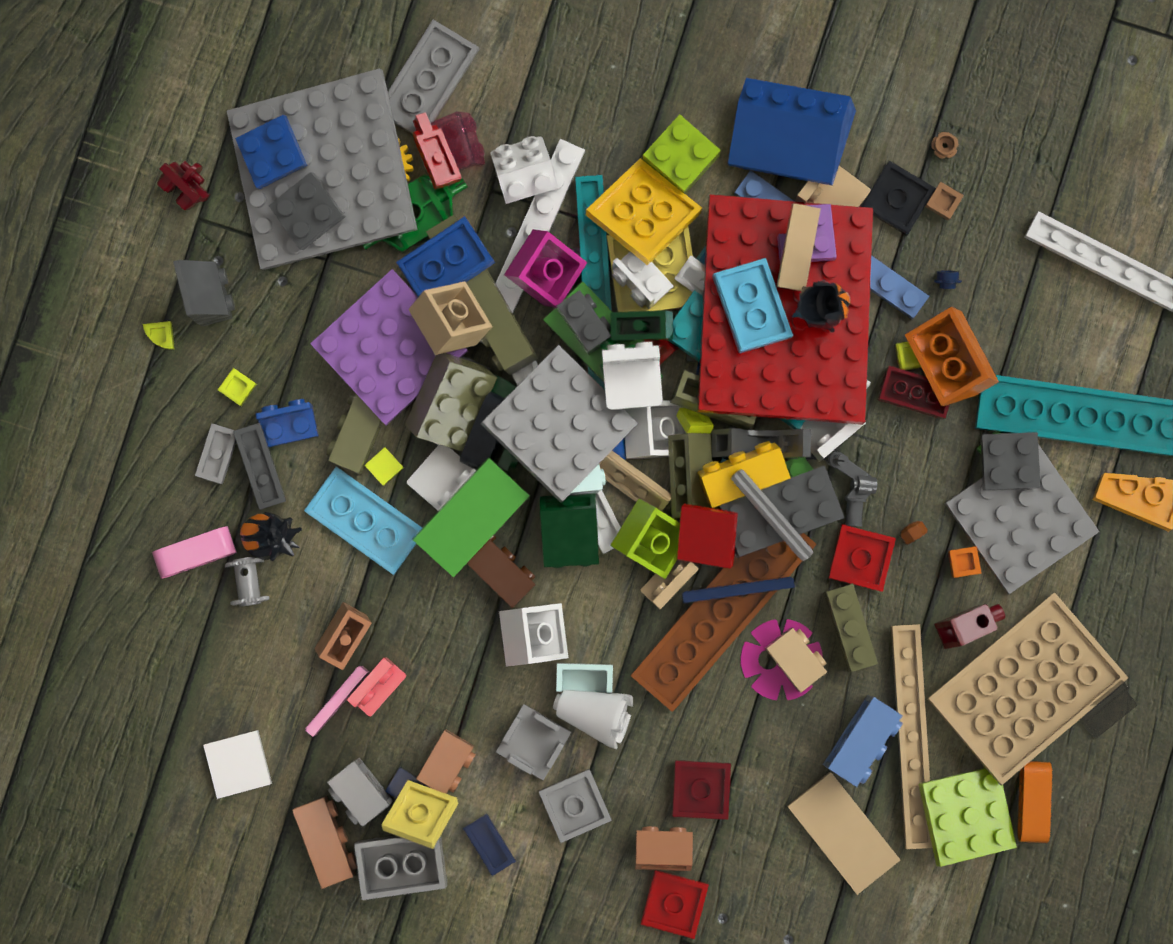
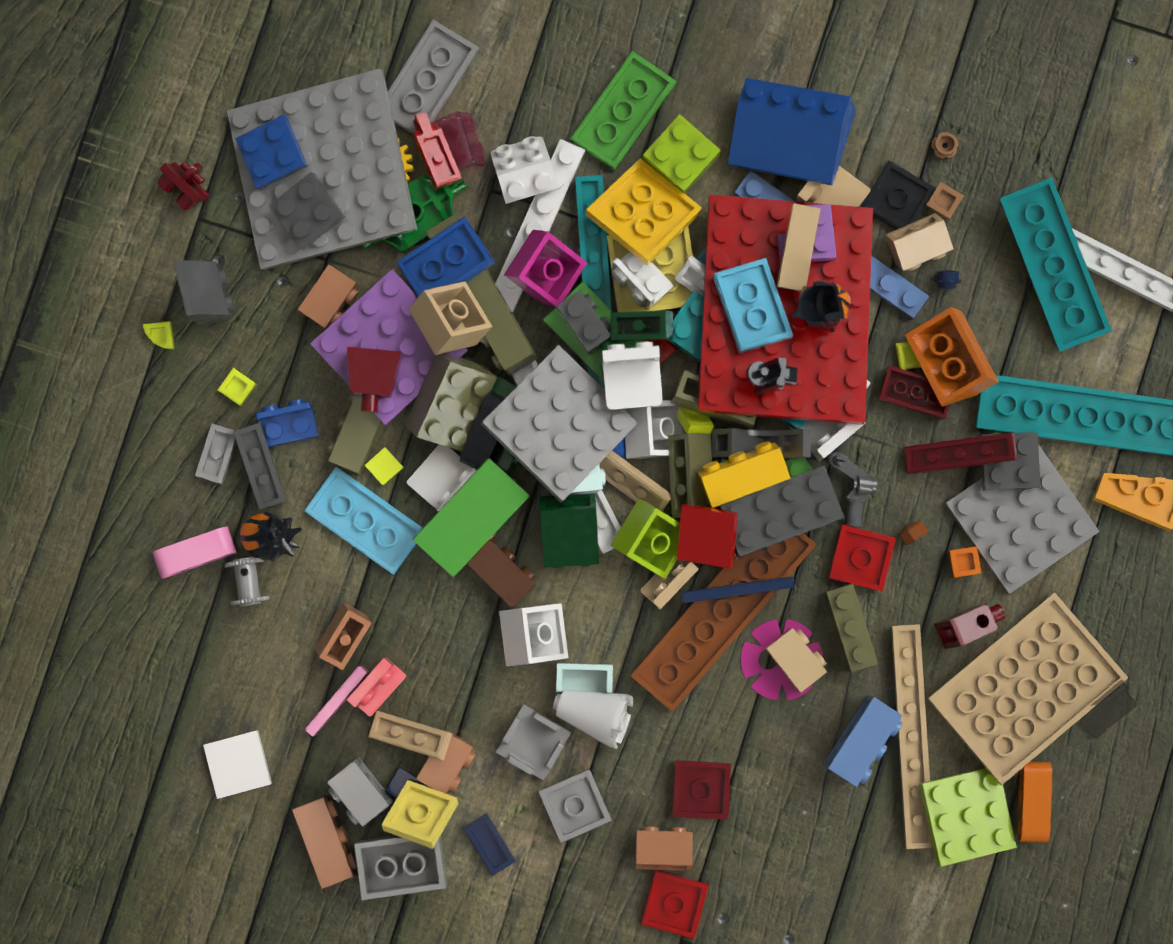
light grey axle [731,469,813,561] -> none
tan tile [787,772,900,895] -> none
none -> nougat brick [298,265,359,330]
none -> dark red torso [347,347,402,413]
none -> tan tile [368,711,452,760]
none -> bright green tile [570,51,677,171]
none -> black hips [746,357,797,395]
none -> tan brick [885,213,953,271]
none -> dark red tile [904,432,1018,474]
none -> teal plate [999,177,1112,352]

